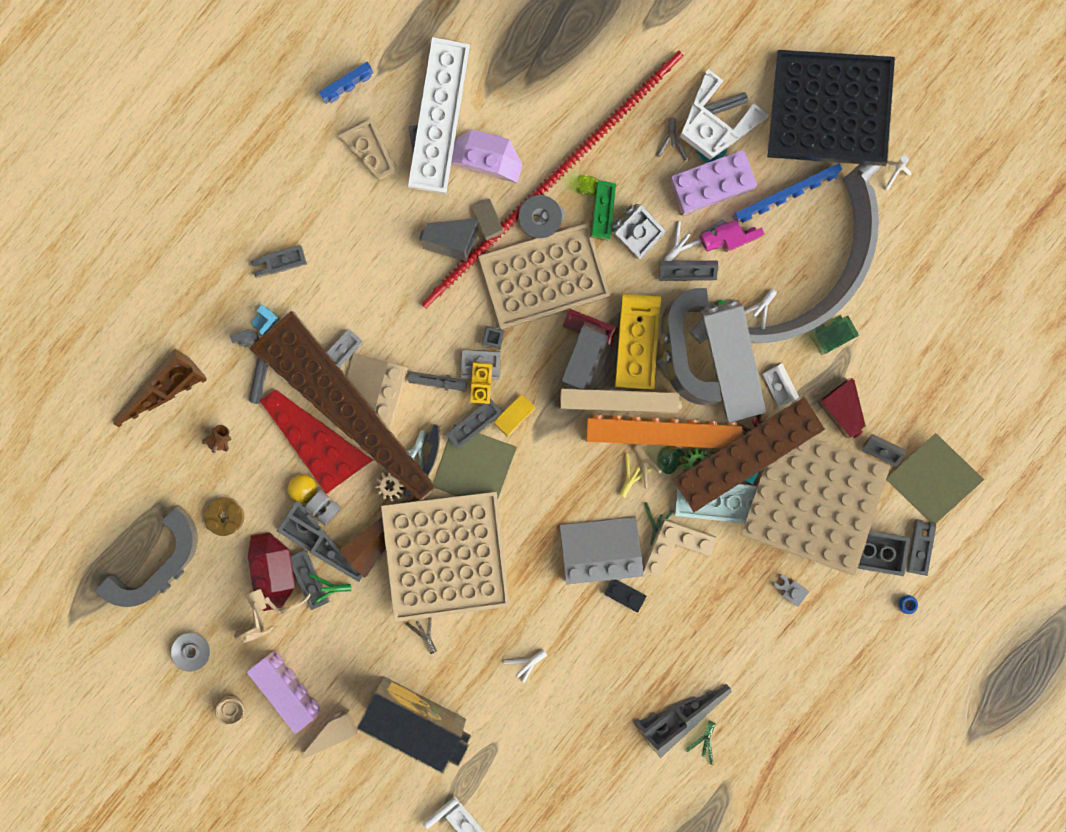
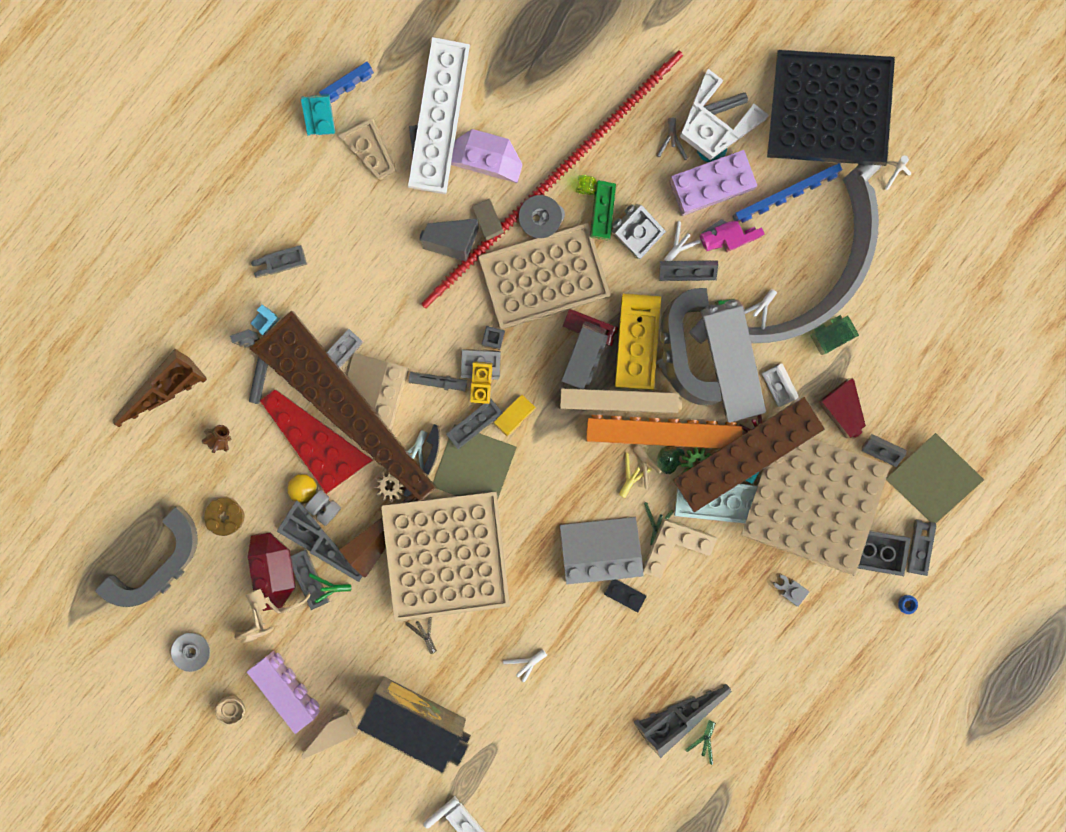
none -> teal plate [301,94,336,136]

